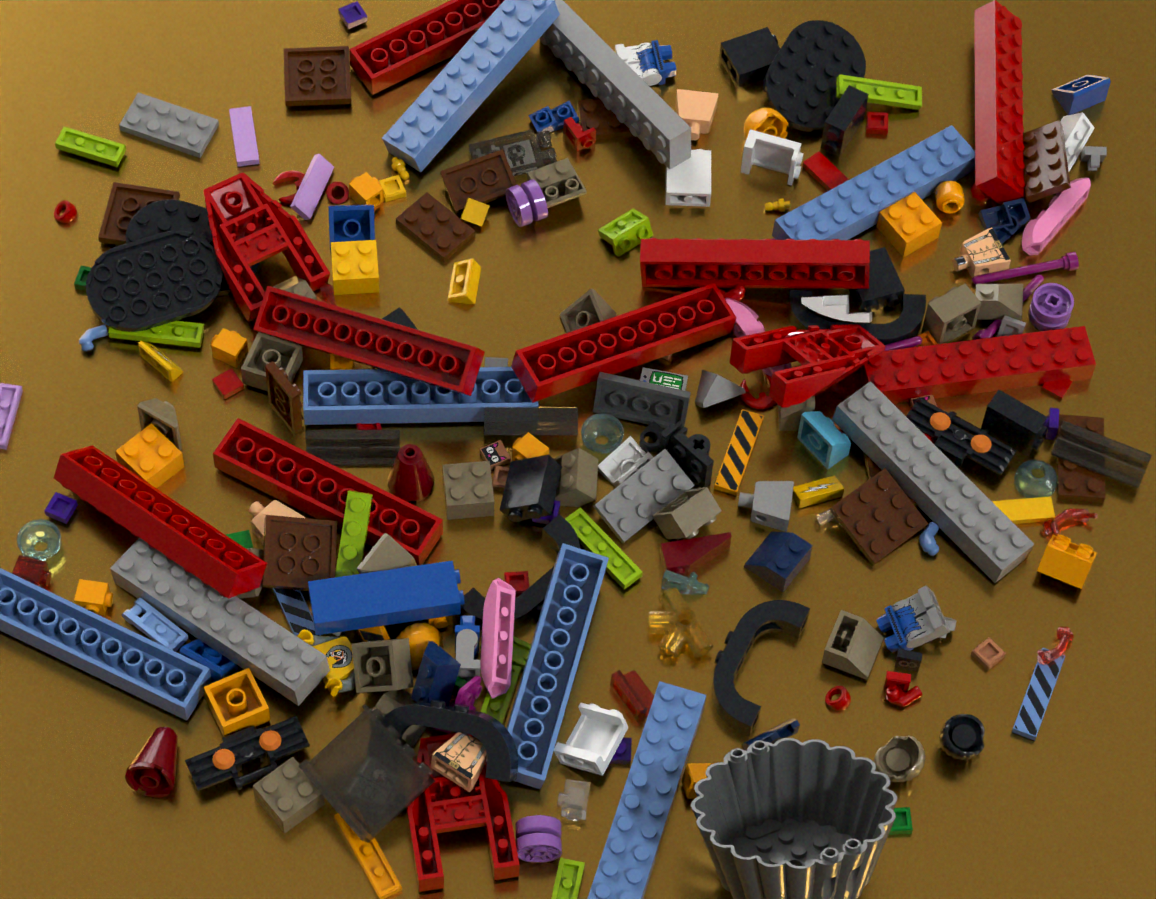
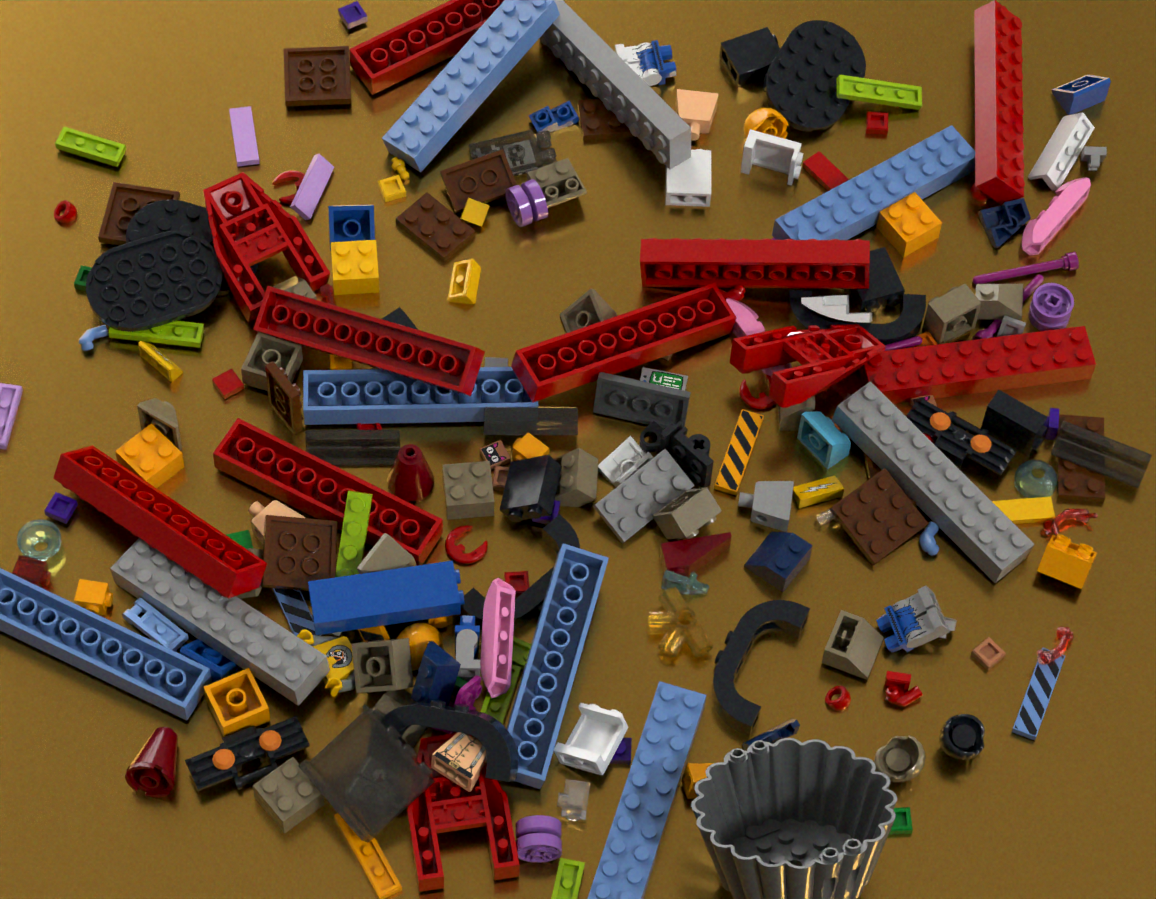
light grey plate [119,92,219,158] -> none
light orange brick [210,328,248,368] -> none
red piece [326,181,349,204] -> none
light orange brick [349,172,384,208] -> none
red bracket [563,117,596,151] -> none
lime plate [565,507,643,590] -> none
clear light blue piece [581,413,624,454] -> none
lime bracket [598,208,653,257] -> none
clear red panel [610,670,654,722] -> none
light grey slope [695,370,746,408] -> none
yellow piece [765,198,790,212] -> none
black brick [820,85,869,157] -> none
black tile [894,649,922,672] -> none
light orange head [934,181,965,214] -> none
light nougat torso [952,227,1011,278] -> none
reddish brown plate [1023,120,1071,203] -> none
red tile [1041,379,1073,400] -> none
none -> red head [445,525,488,564]

